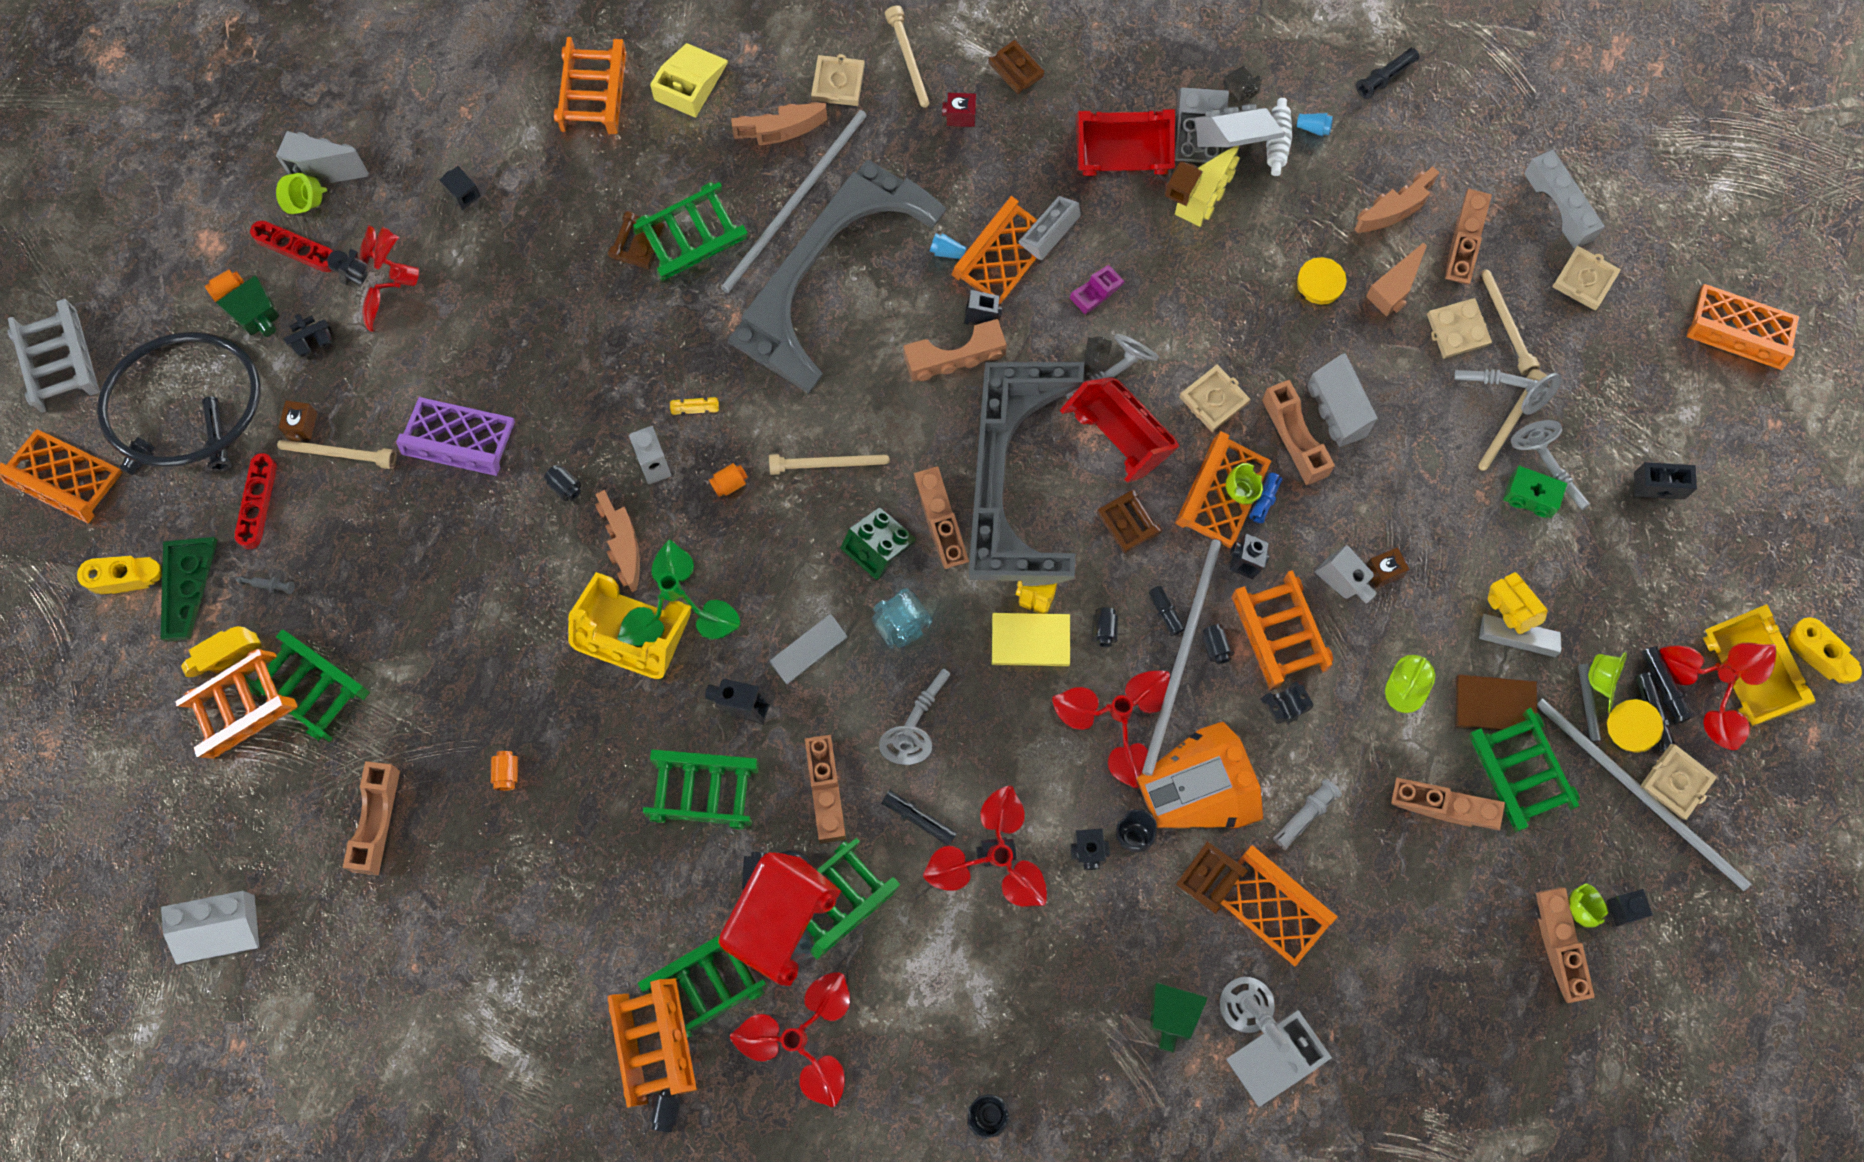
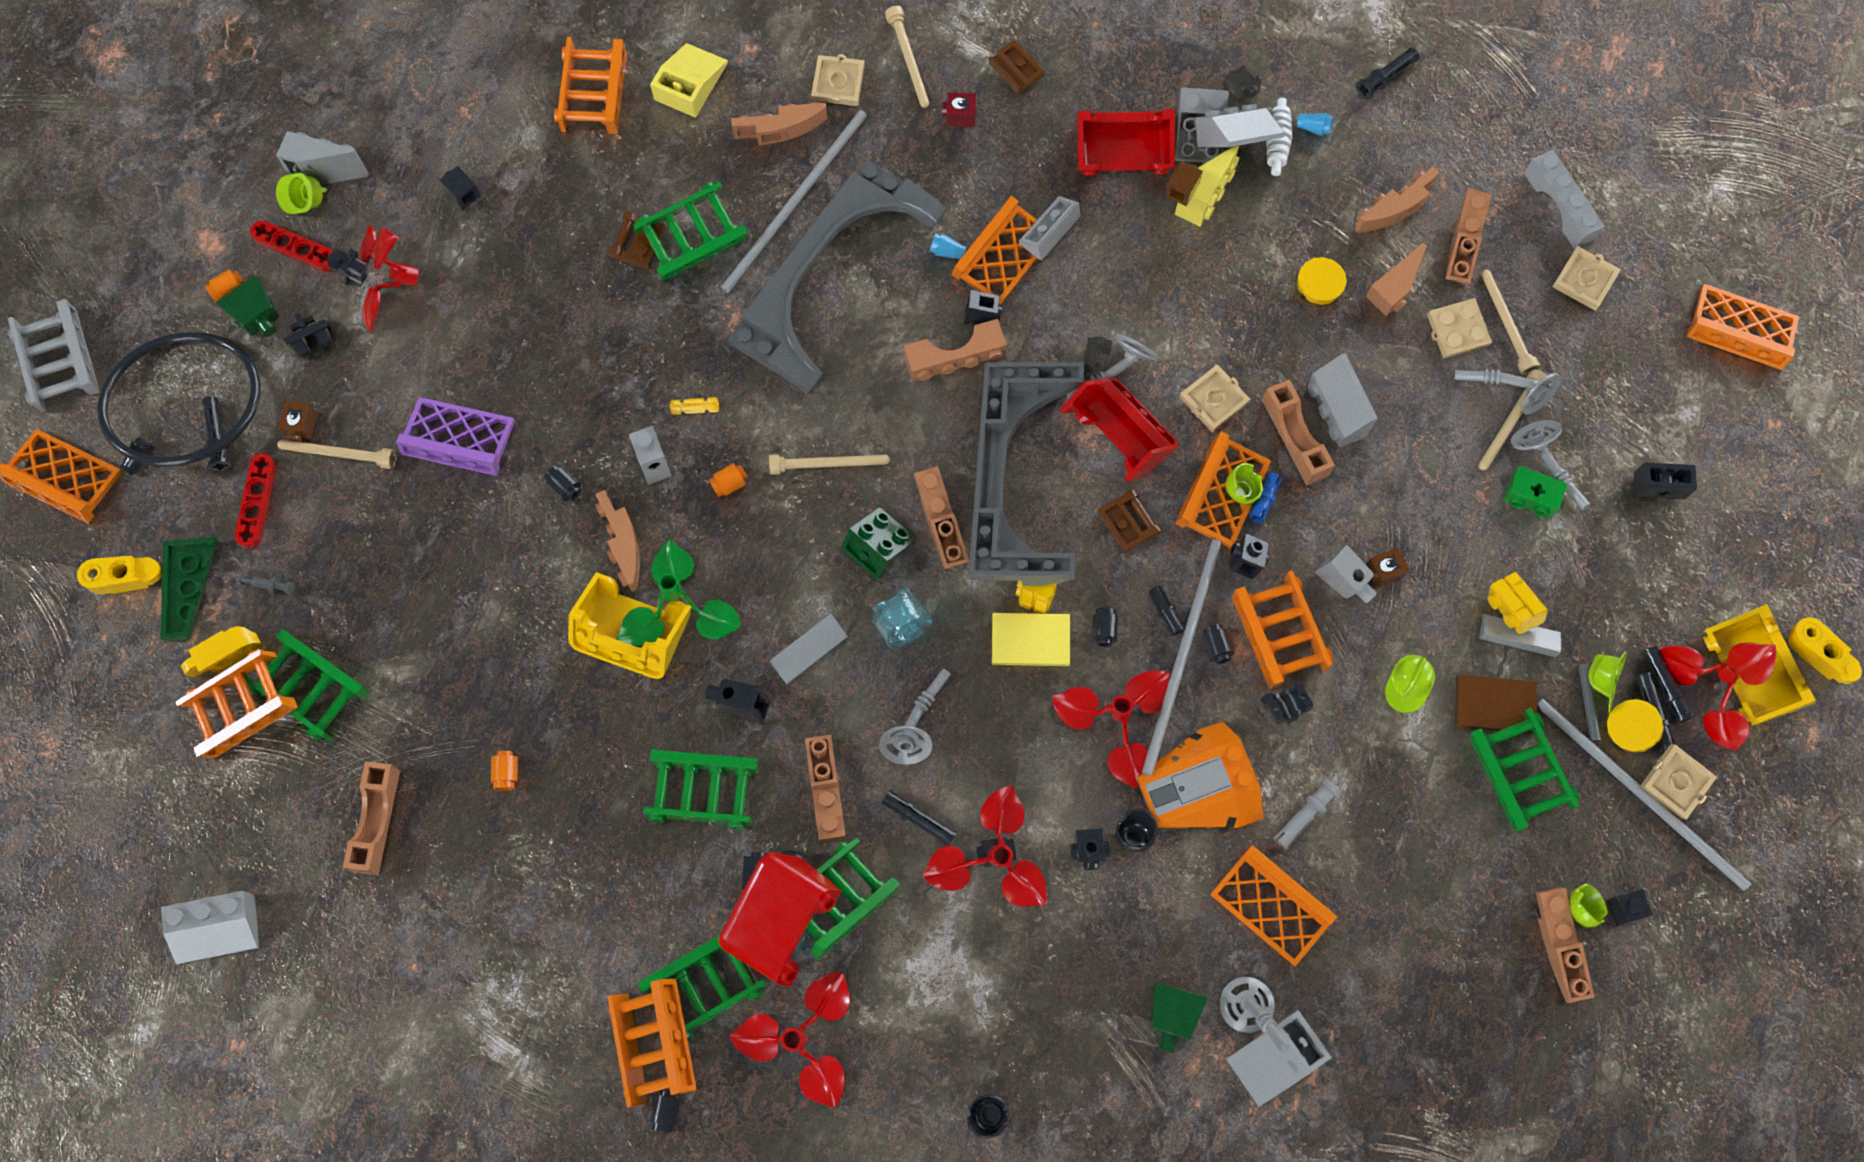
magenta slope [1069,265,1125,315] -> none
reddish brown plate [1175,841,1248,914] -> none
nougat slope [1391,777,1505,831] -> none

